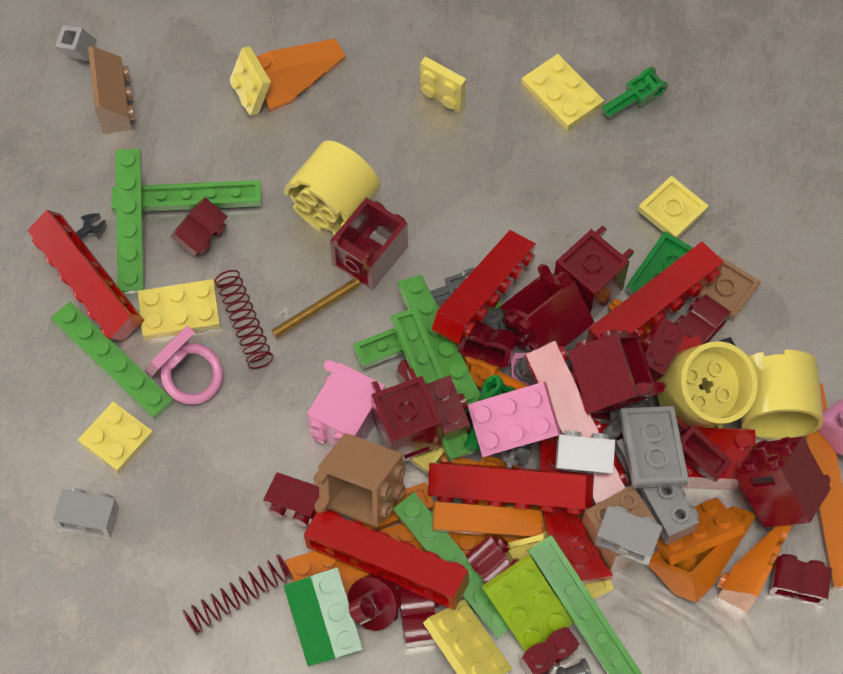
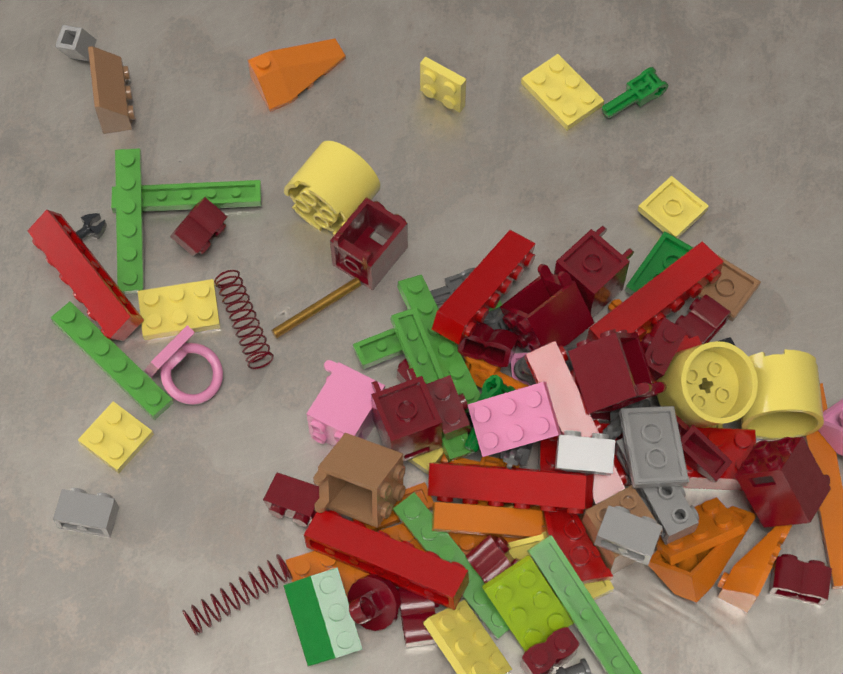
light yellow plate [230,46,271,116] -> none

